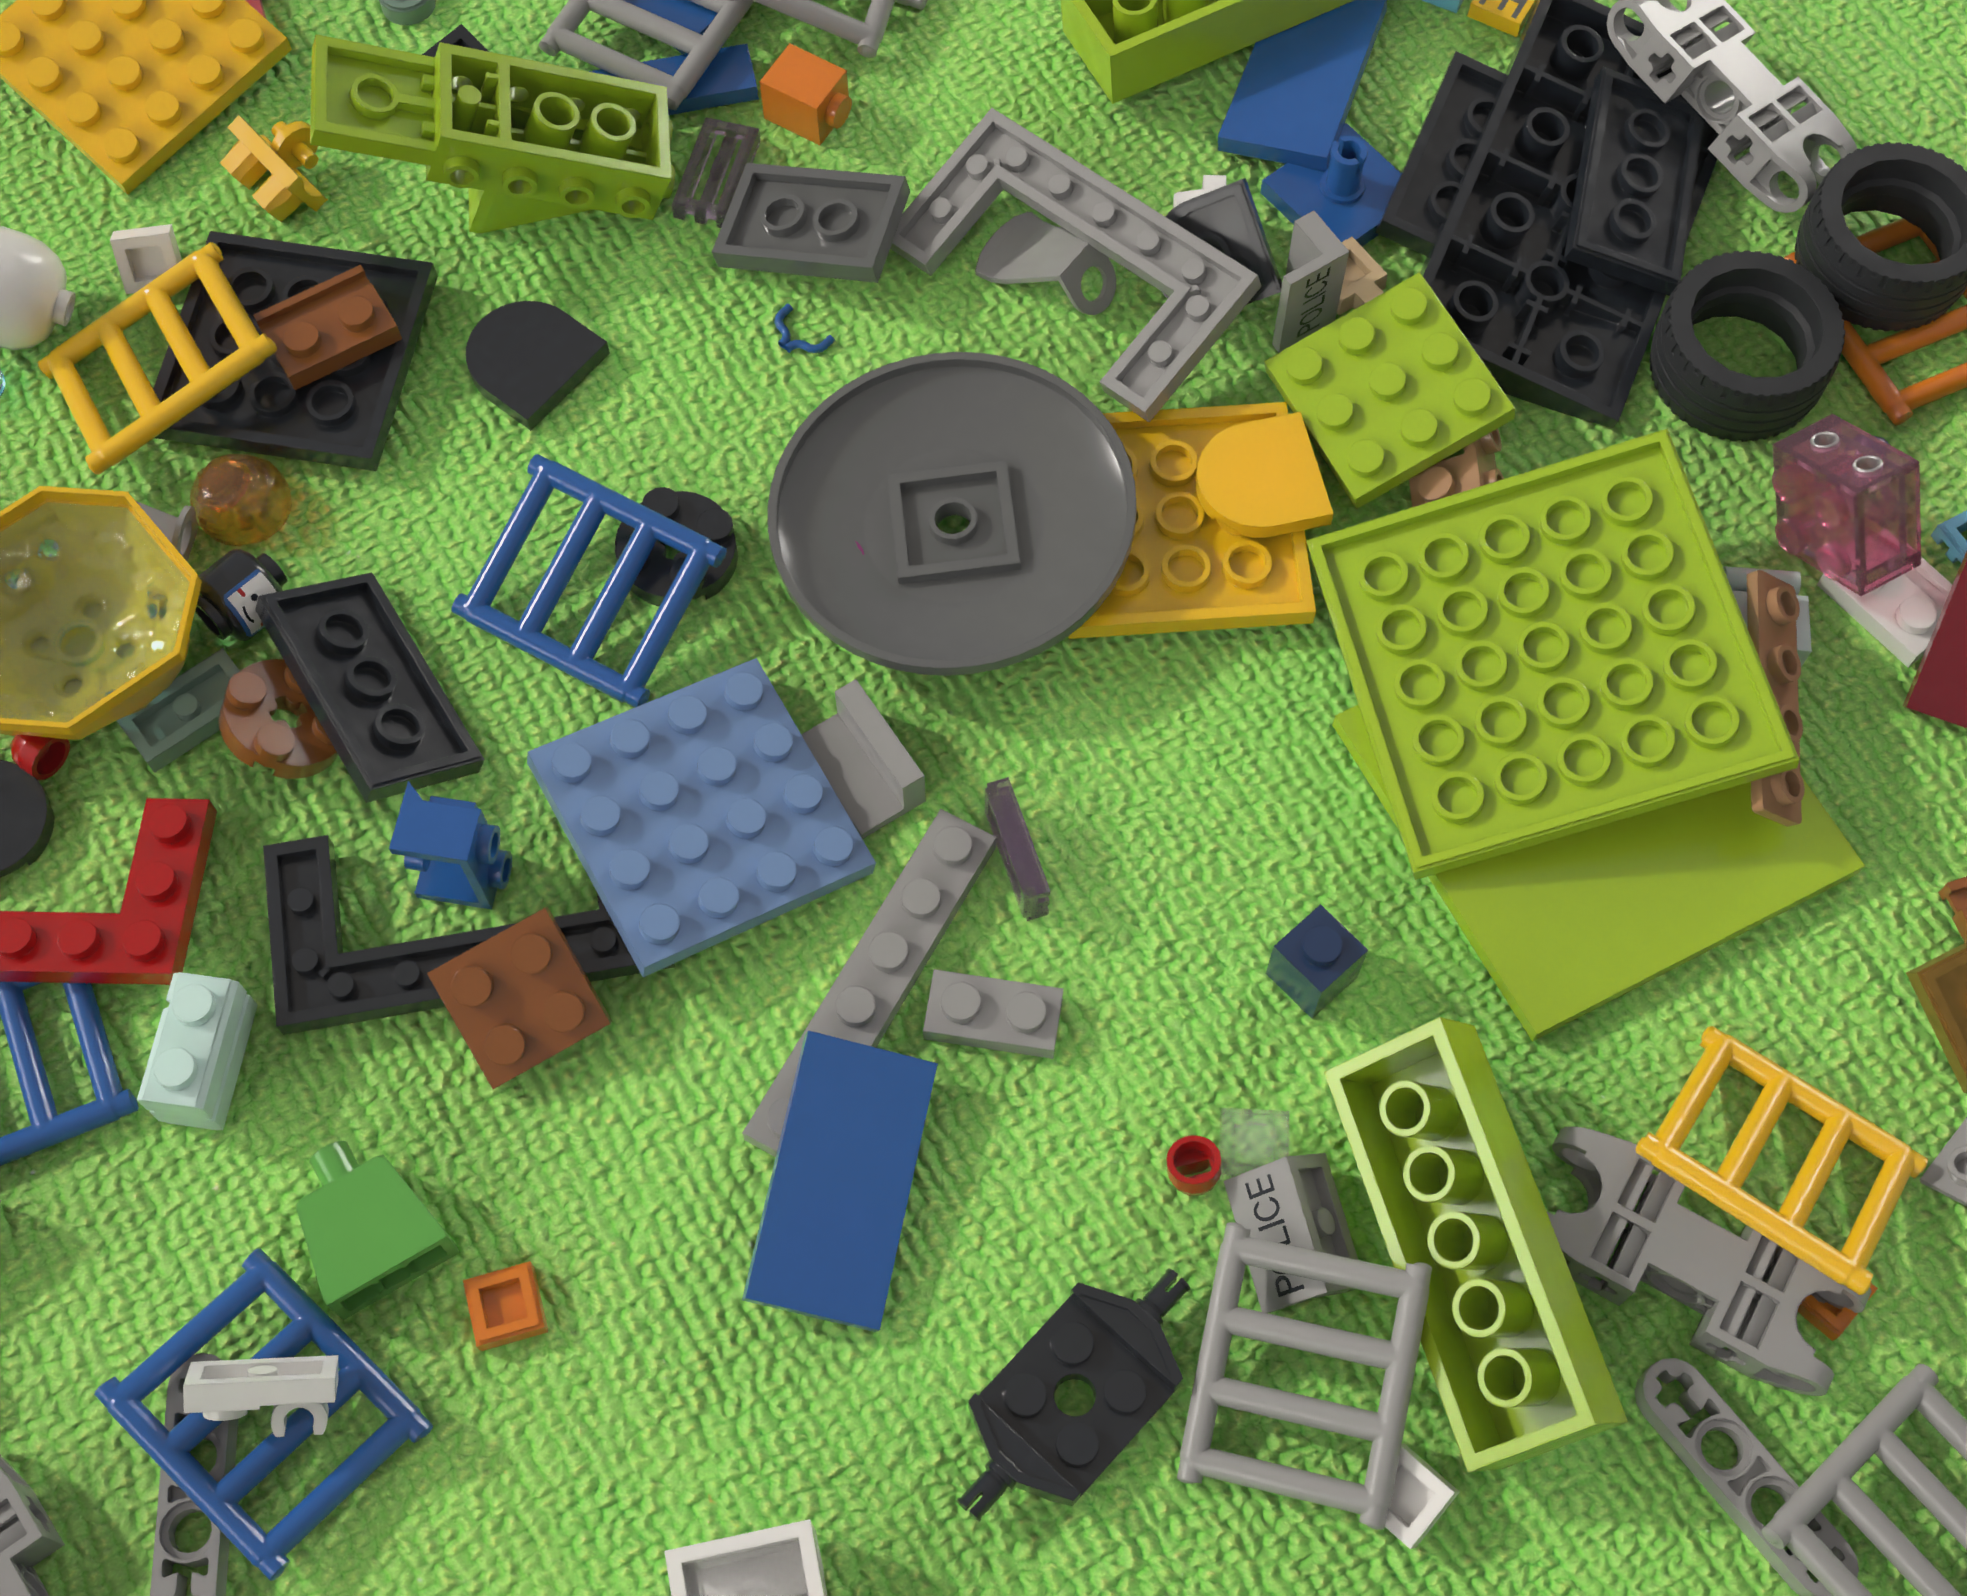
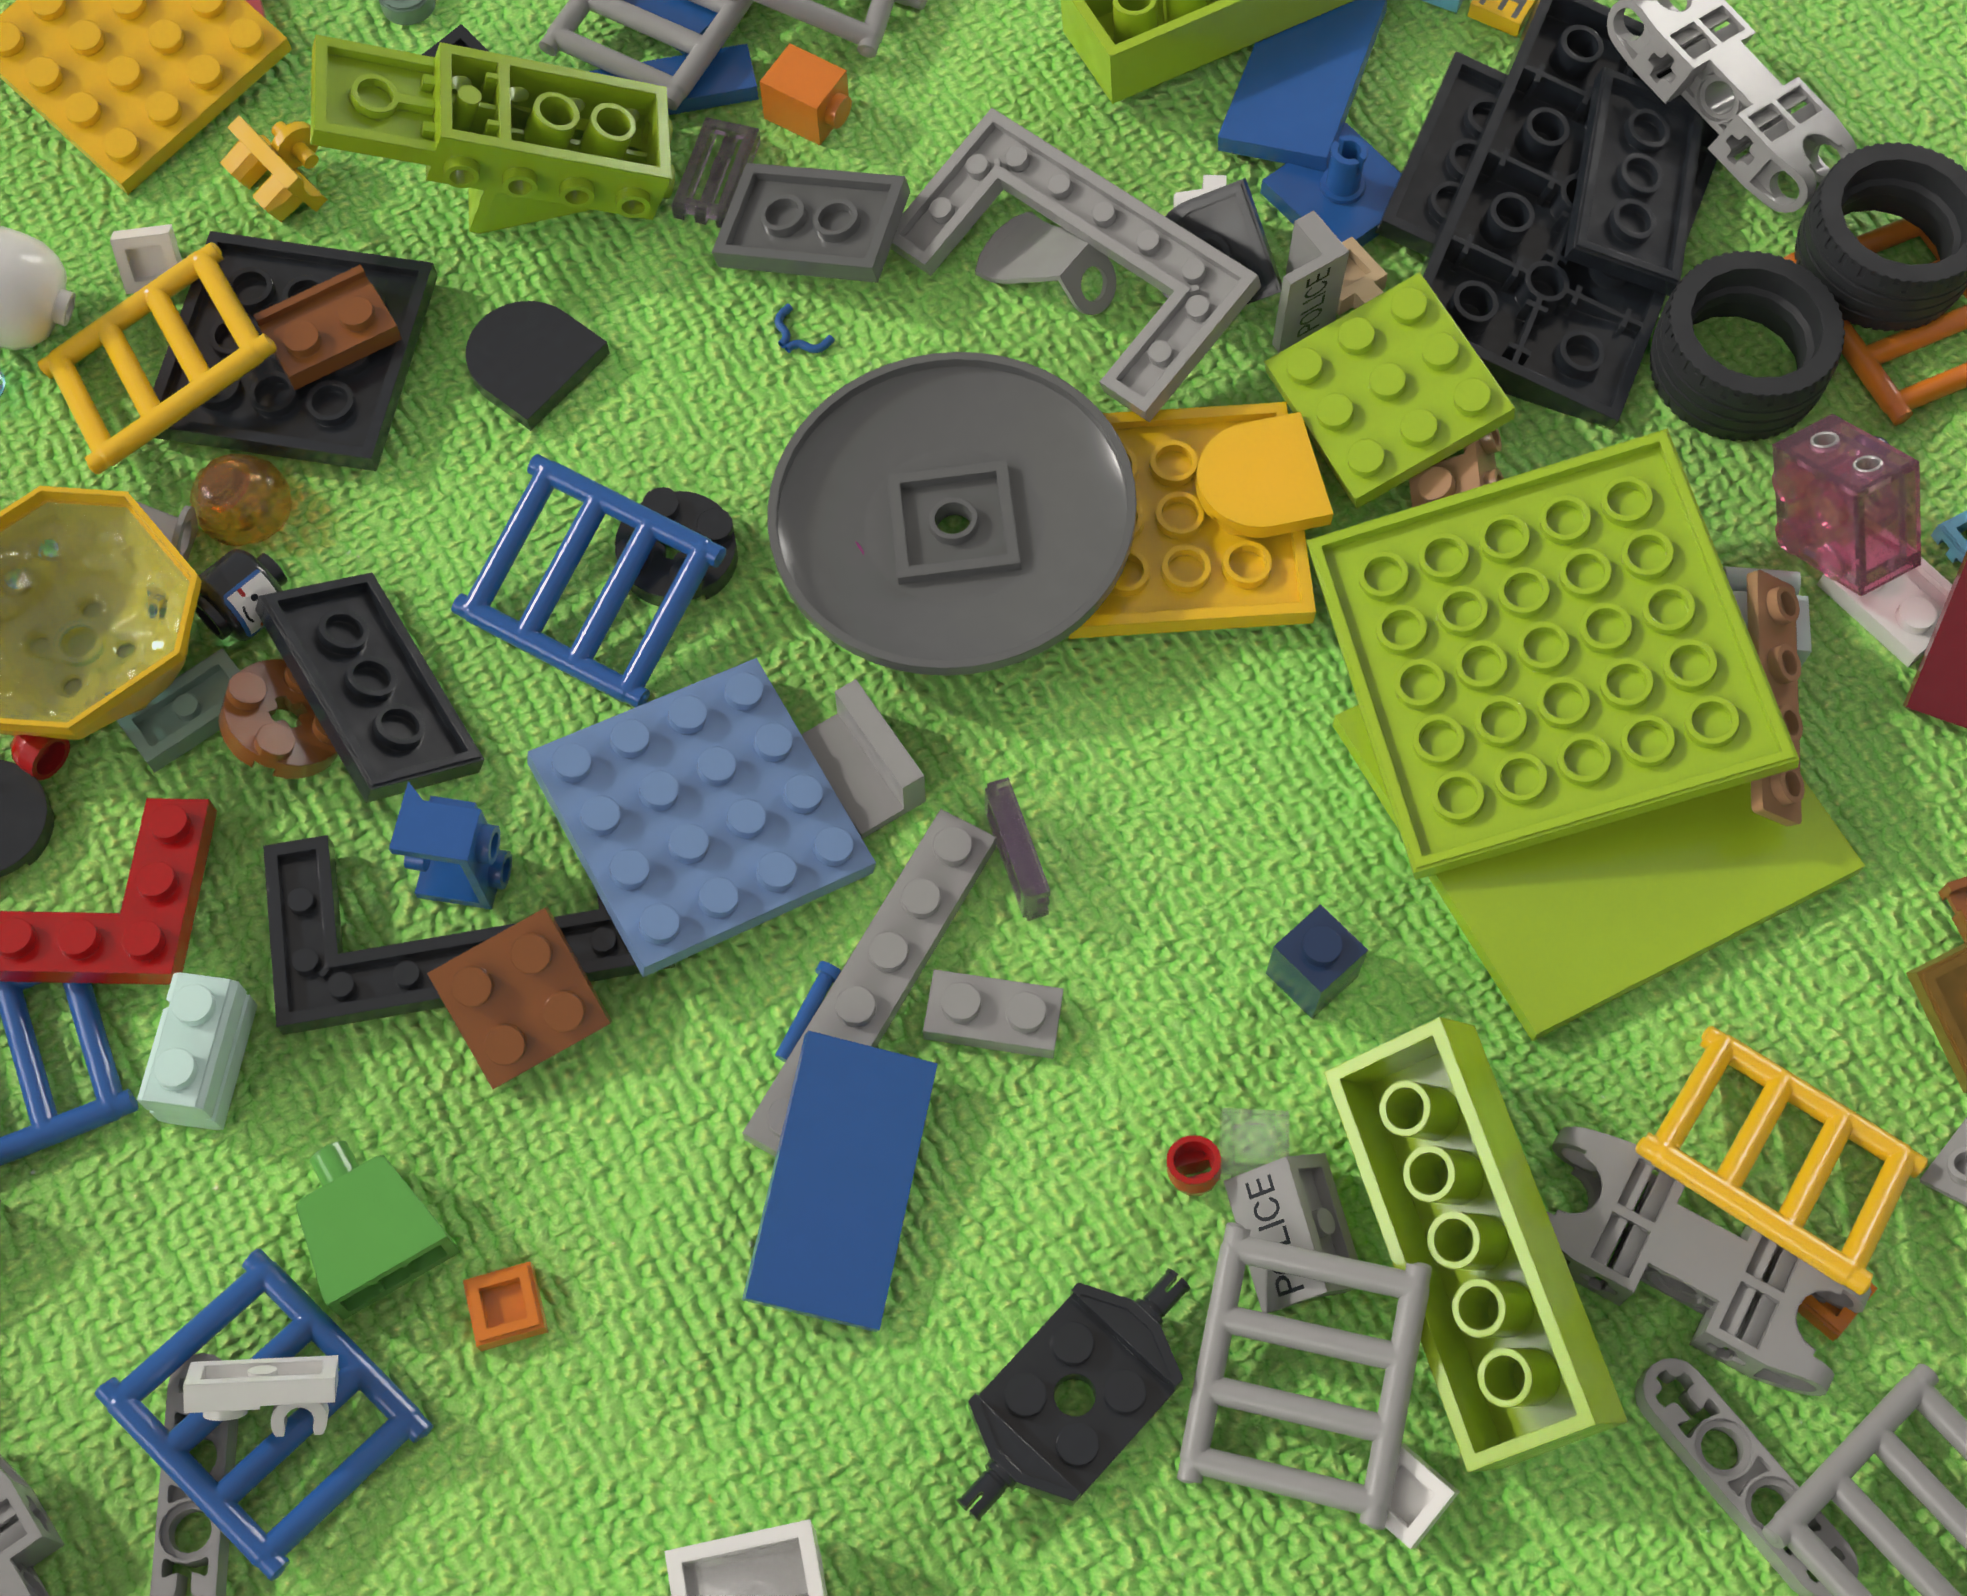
none -> blue piece [775,961,841,1062]

